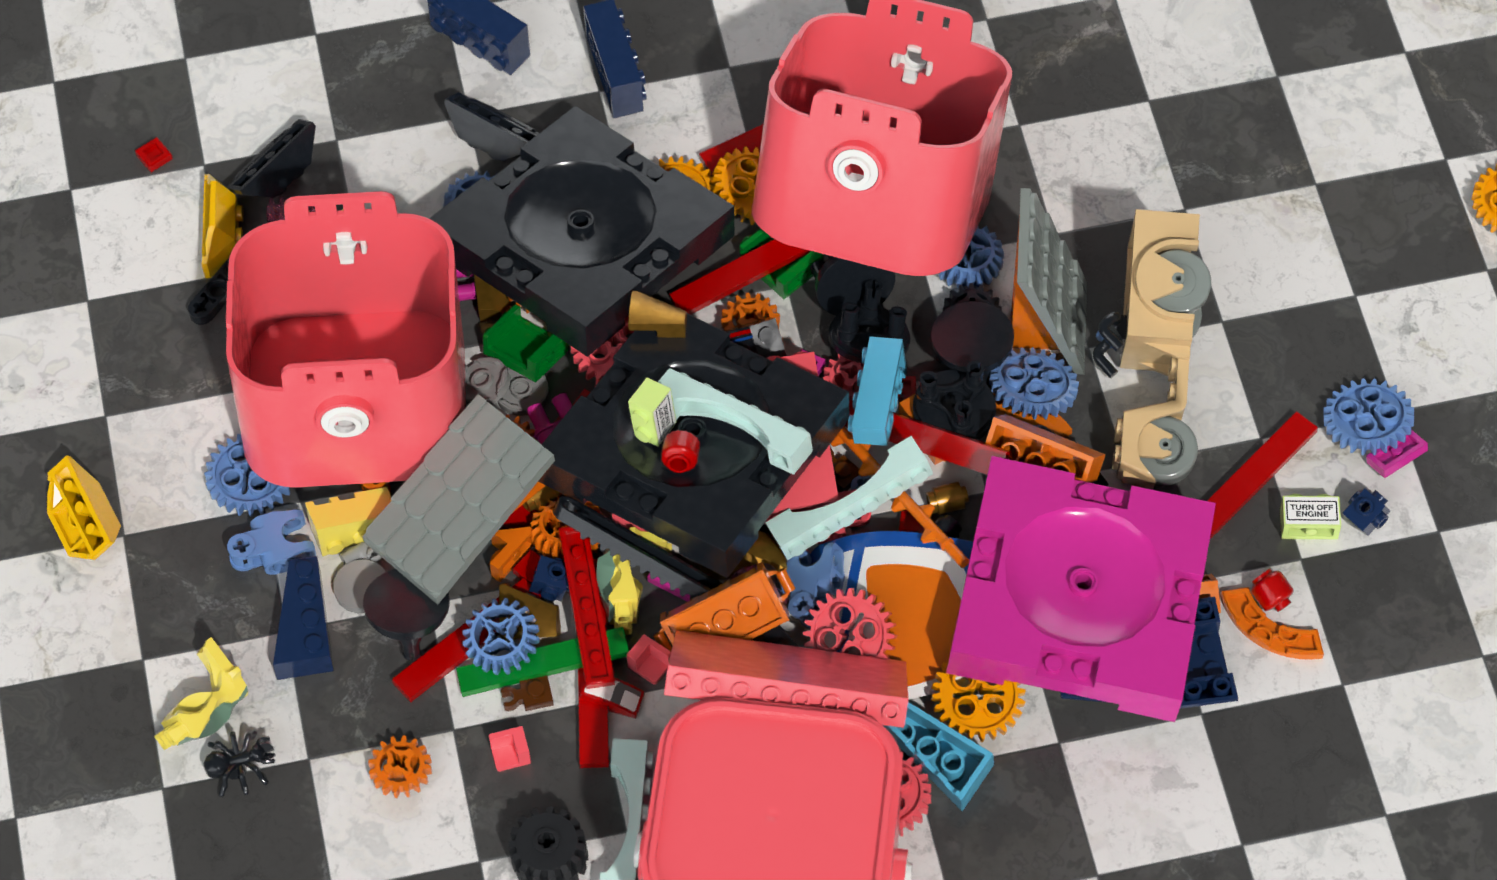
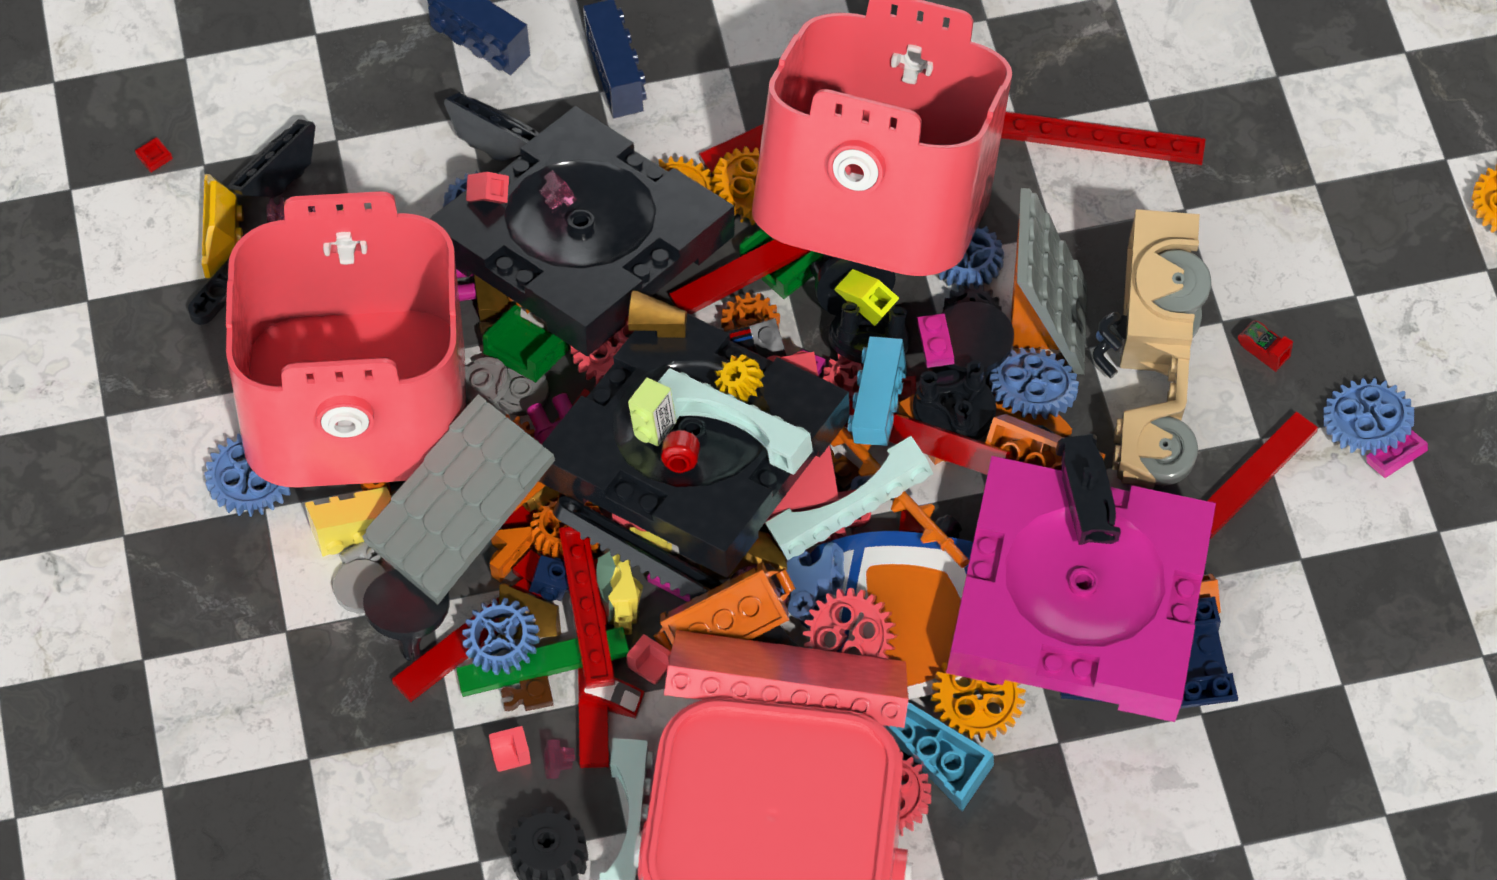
yellow wedge [47,456,121,560] -> none
light yellow hips [154,637,248,750] -> none
black animal [204,731,276,797] -> none
medium blue piece [227,510,316,575] -> none
dark blue wedge [273,556,334,680] -> none
orange gear [368,735,432,798] -> none
pearl gold brick [926,482,969,515] -> none
orange tile [1220,587,1324,660] -> none
red head [1251,569,1294,612] -> none
brick [1280,494,1341,539] -> none
dark blue brick [1343,488,1391,536] -> none
none -> coral panel [466,172,509,204]
none -> clear pink tile [539,170,576,209]
none -> clear pink tile [544,740,575,779]
none -> yellow gear [715,354,764,403]
none -> neon yellow slope [834,269,899,326]
none -> dark pink plate [917,313,954,368]
none -> red tile [1001,112,1206,165]
none -> black piece [1056,434,1121,545]
none -> red leg [1238,320,1293,372]

